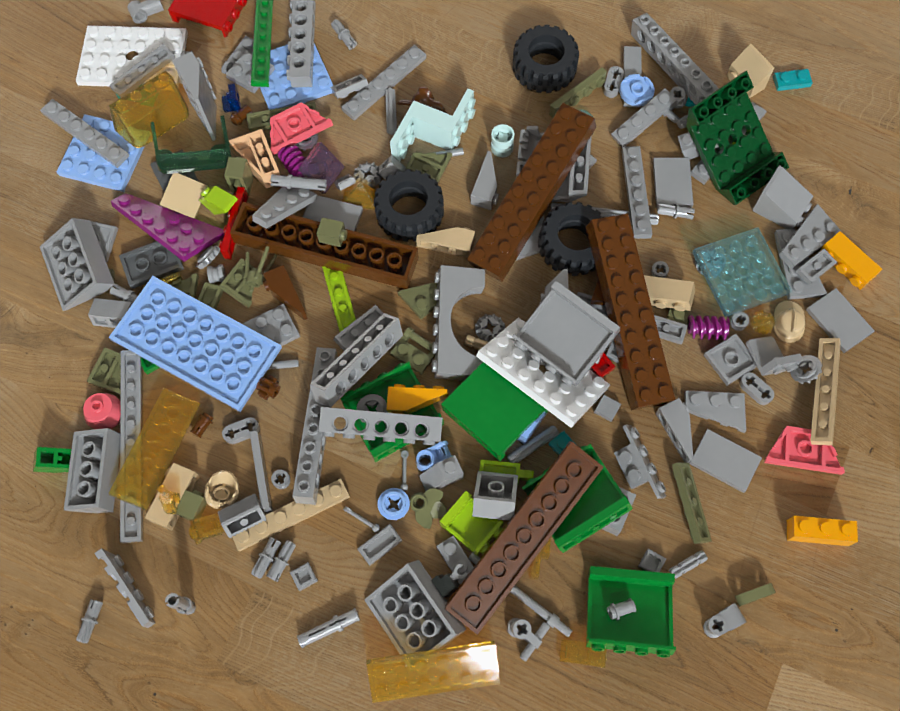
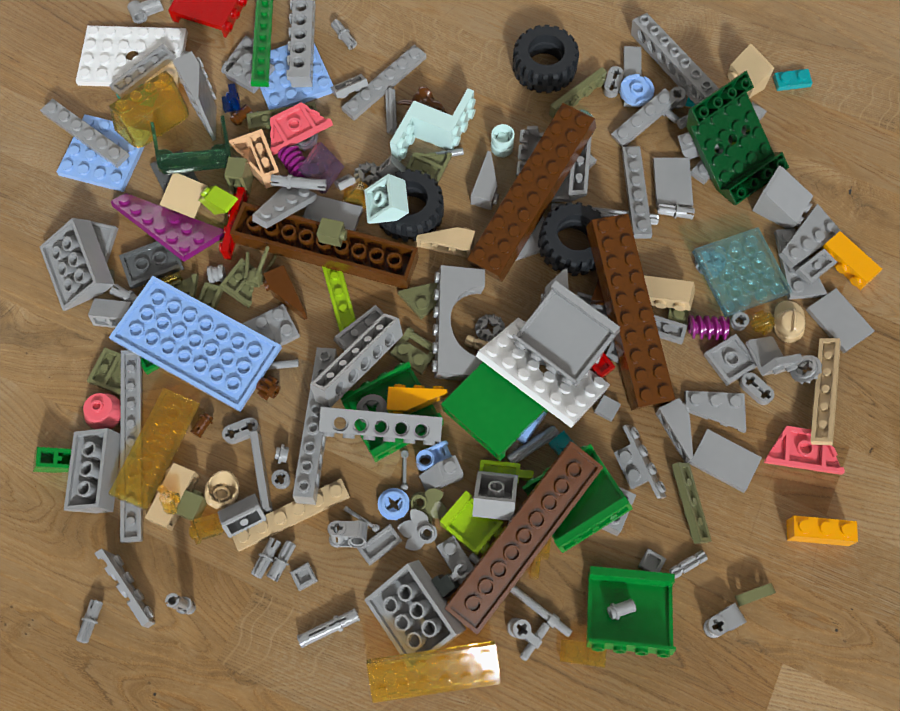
light grey gear [196,245,220,269] -> none
light grey bush [651,261,669,278] -> none
none -> light grey plate [274,444,289,464]
none -> light grey piece [328,520,368,548]
none -> light aqua slope [364,174,409,224]
none -> light grey plate [397,509,437,551]

